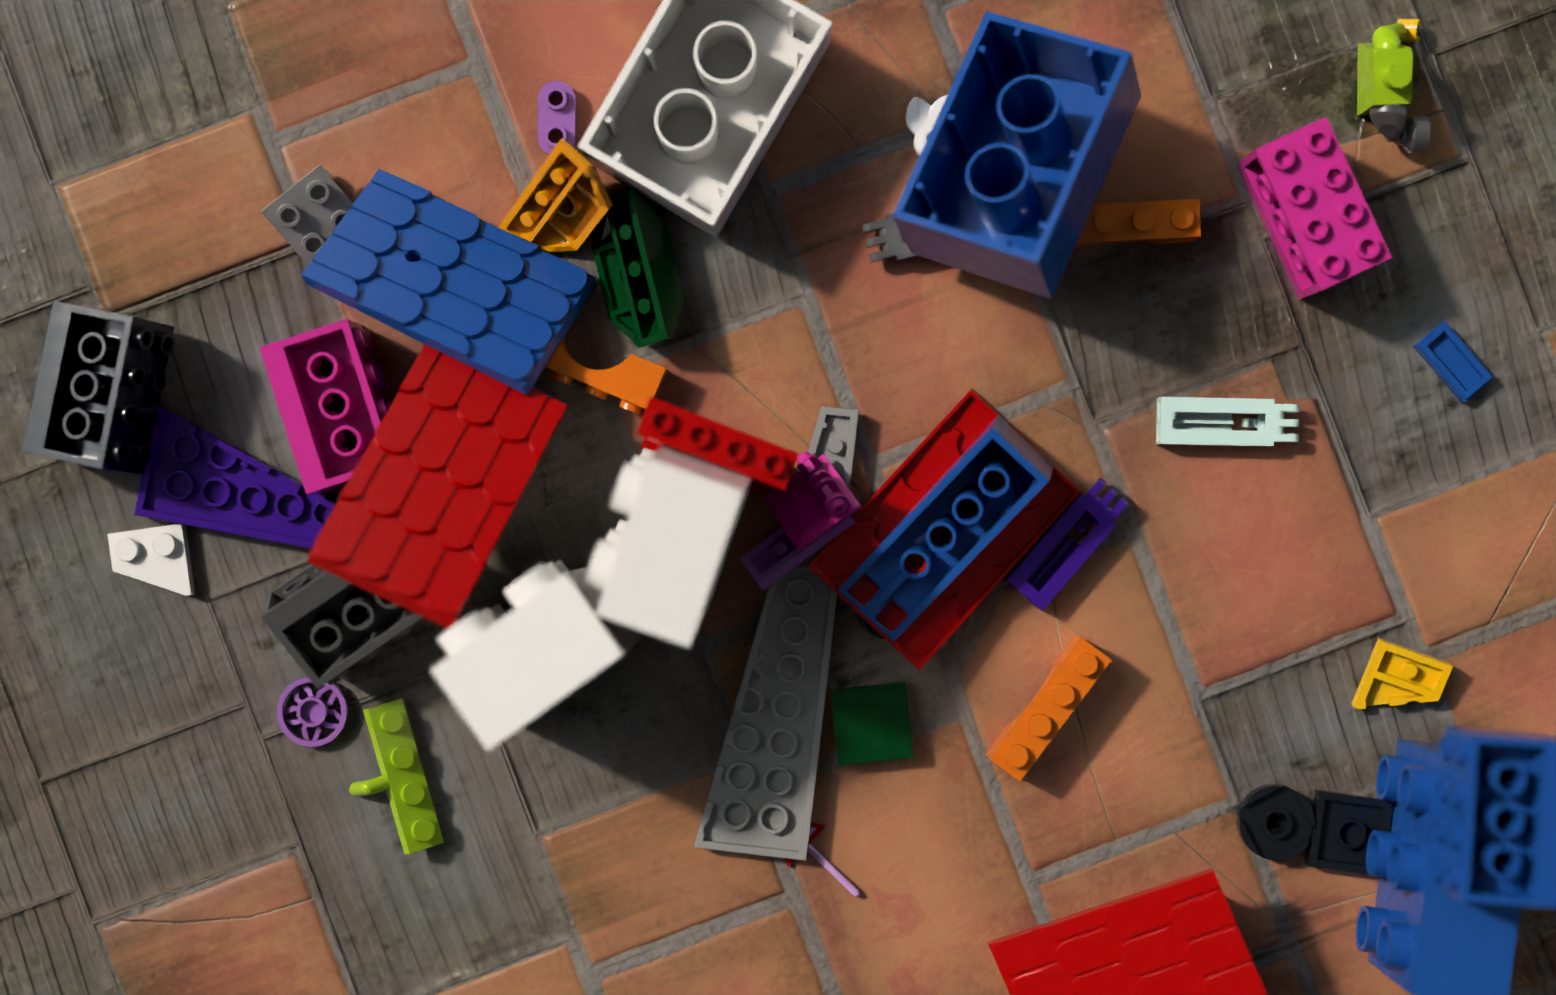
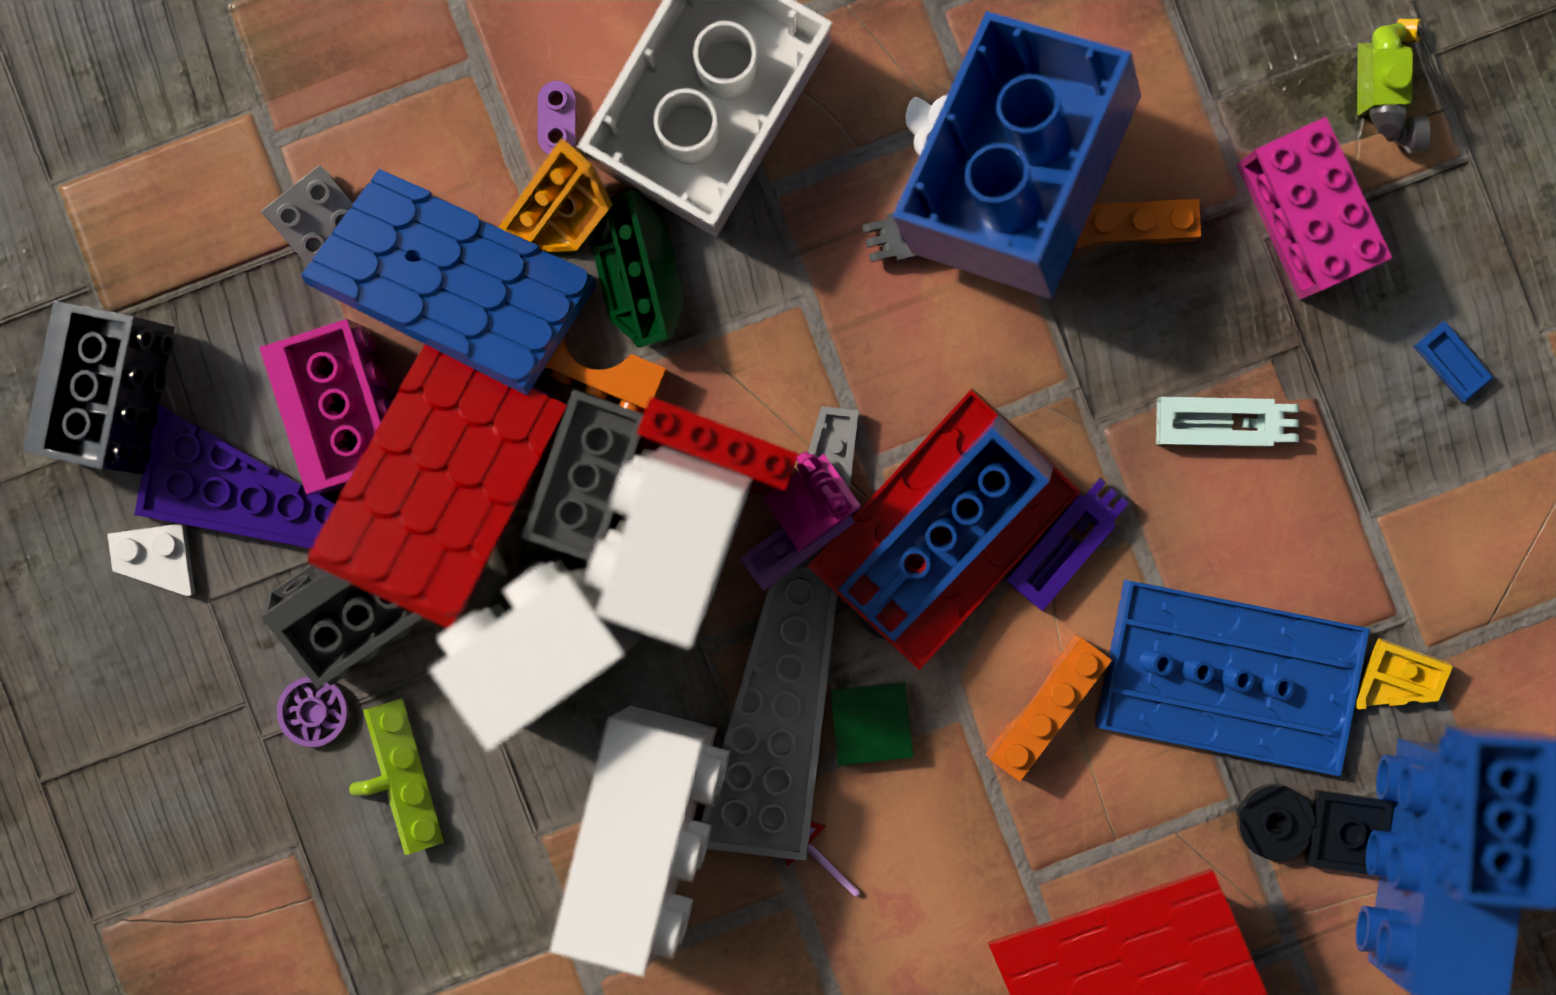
none -> dark grey brick [521,390,643,561]
none -> white brick [550,705,730,976]
none -> blue piece [1095,580,1370,776]

